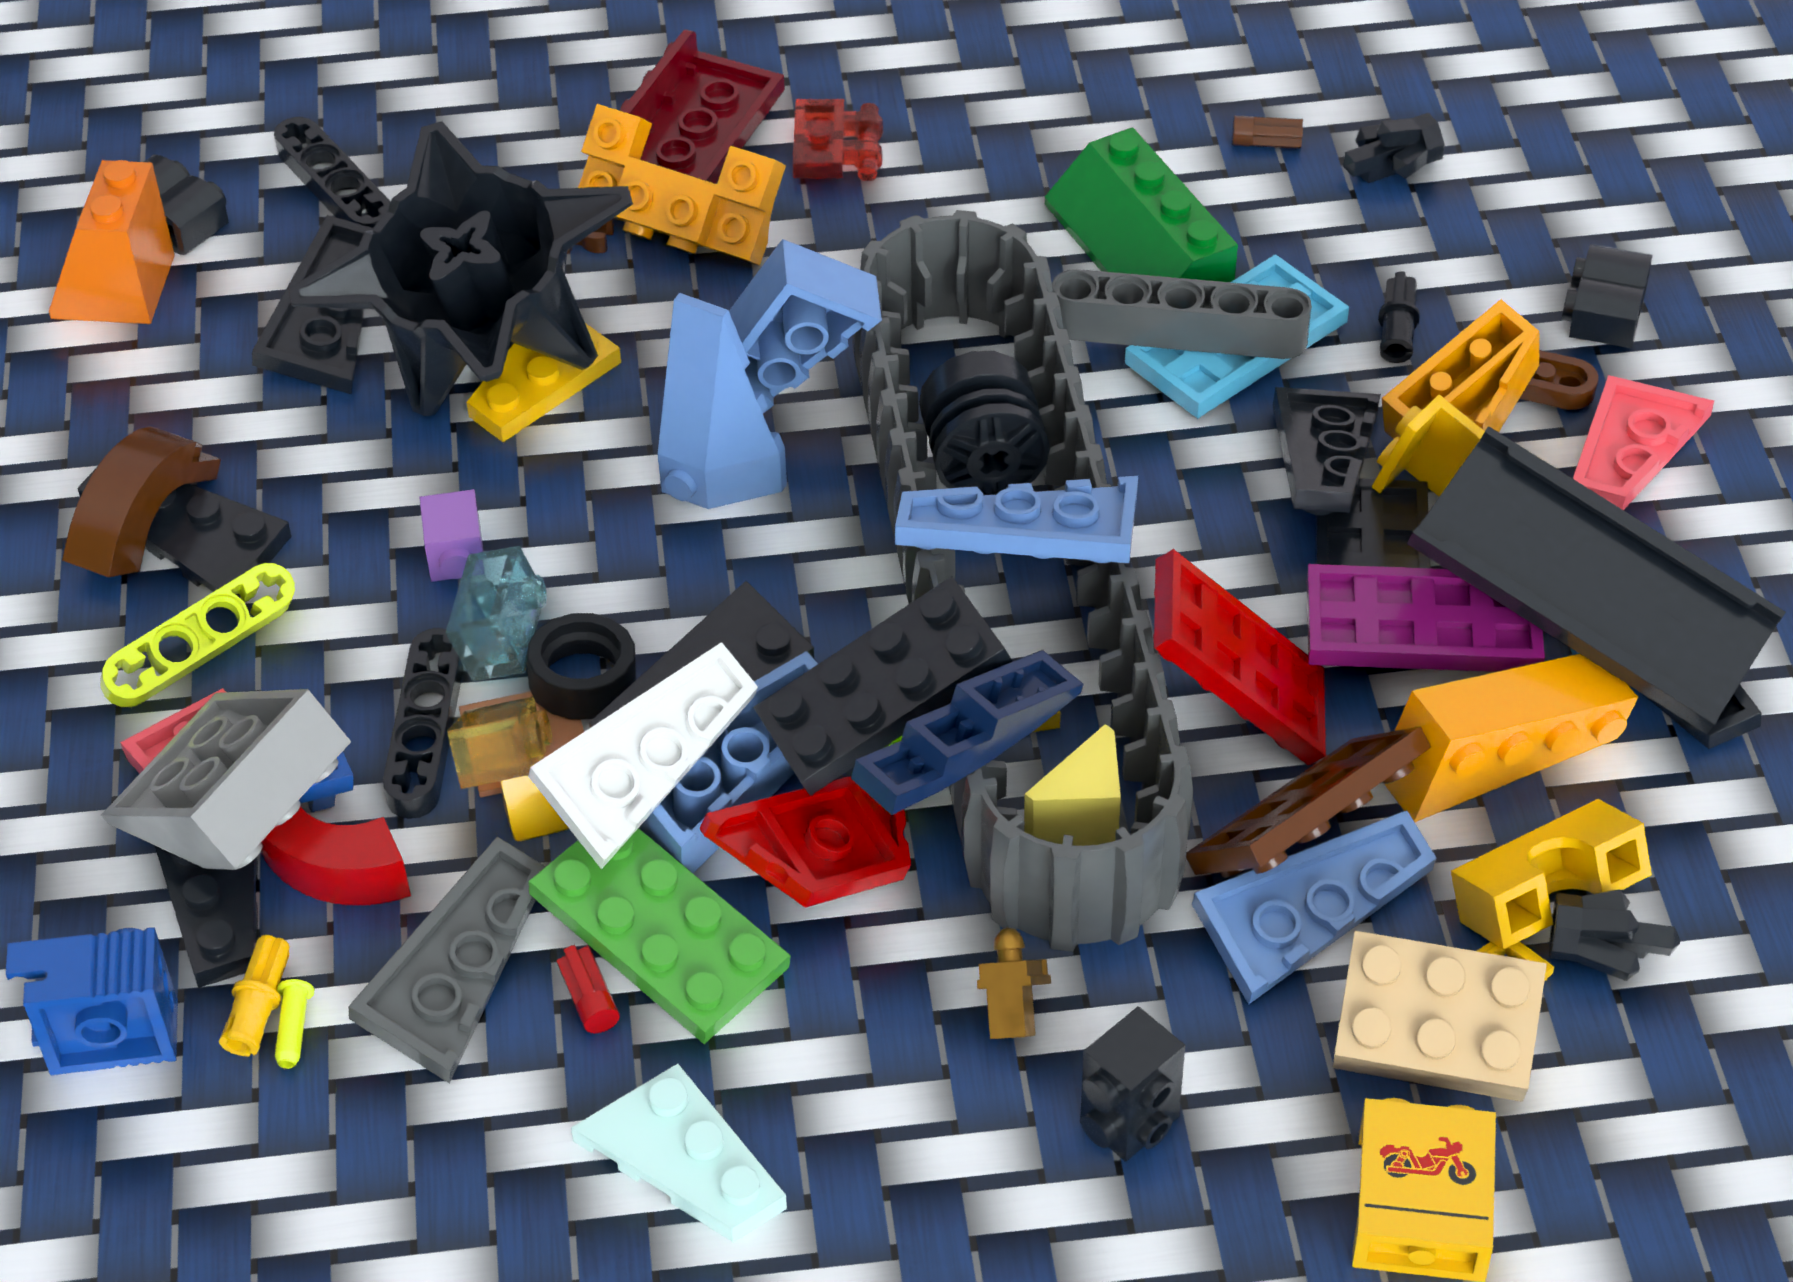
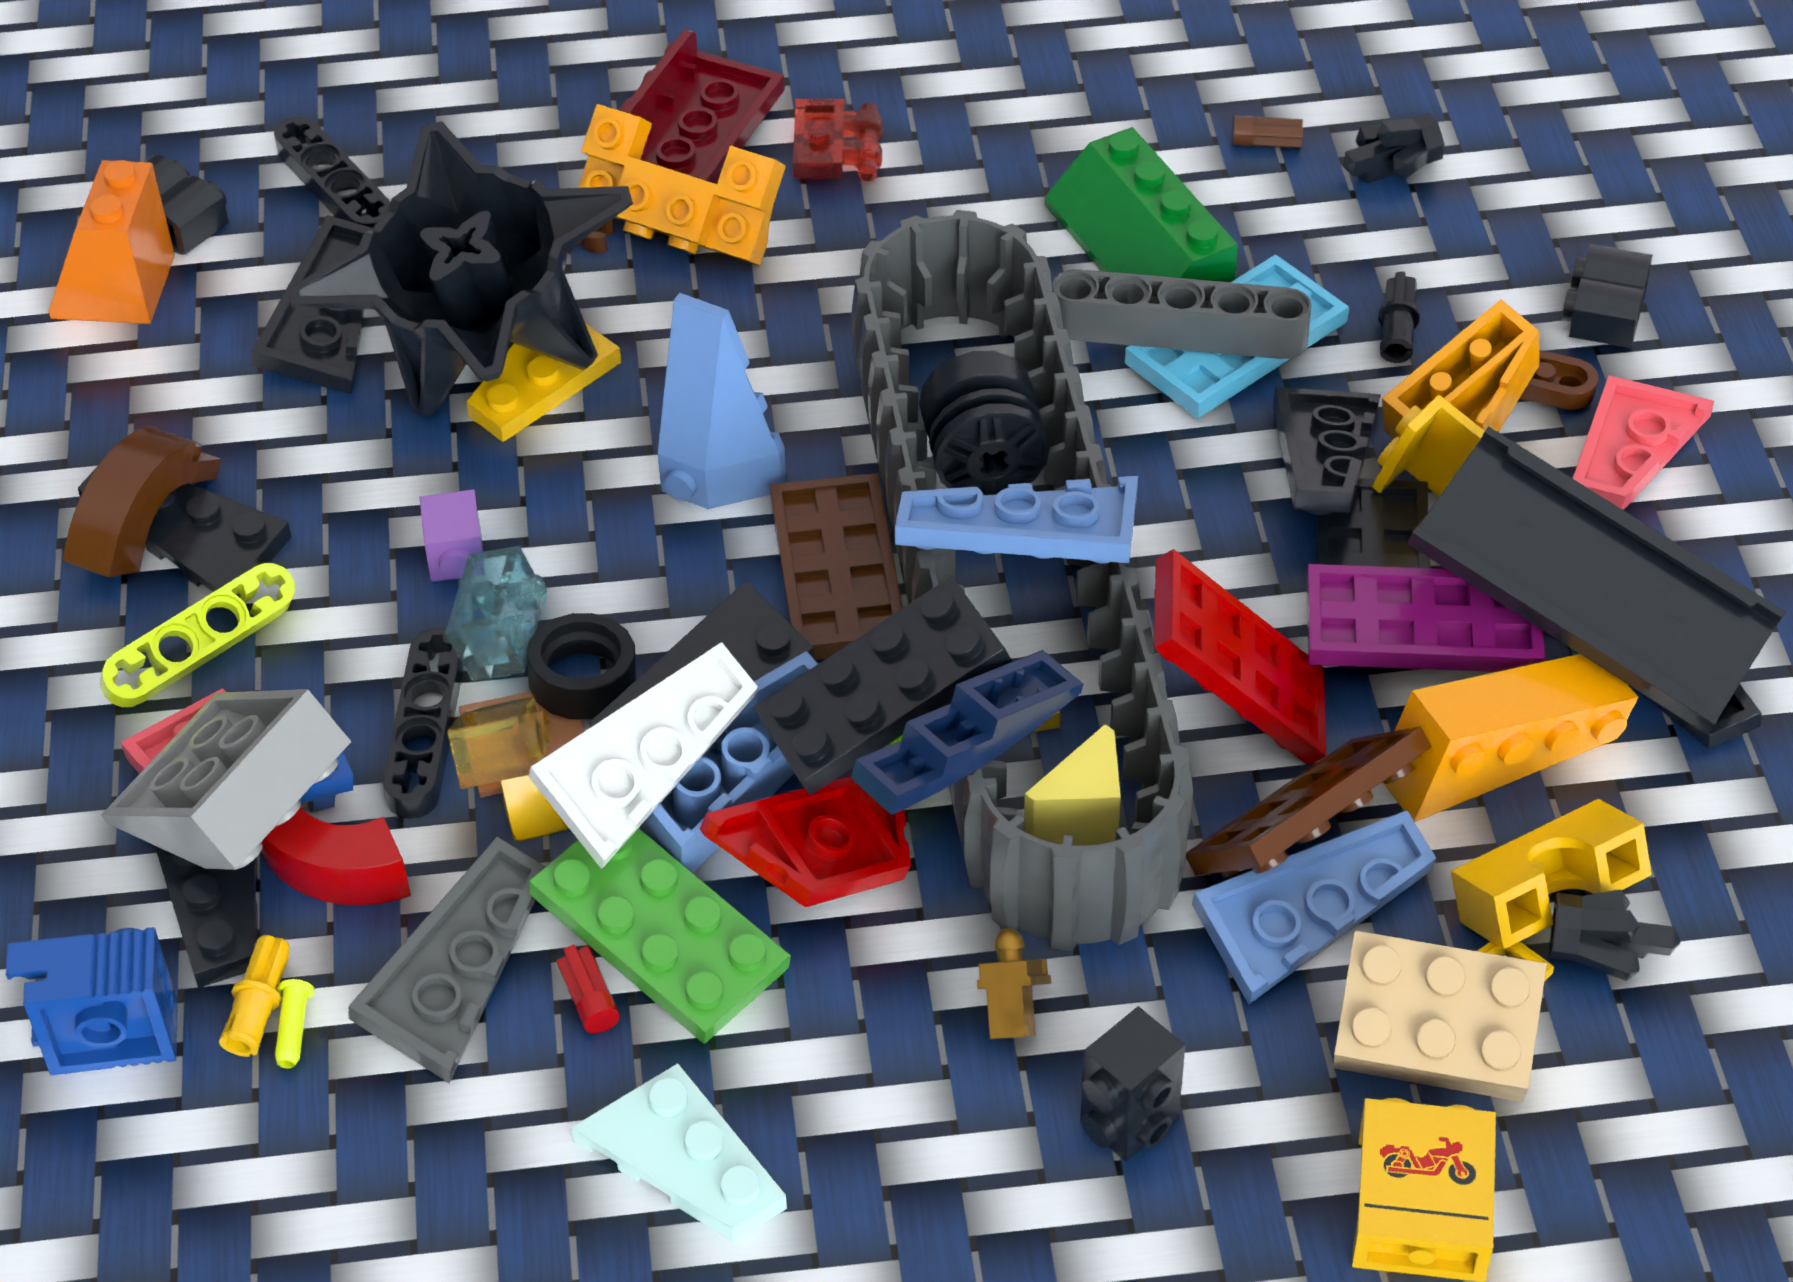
medium blue wedge [729,239,882,414] -> none
none -> reddish brown plate [770,473,903,660]

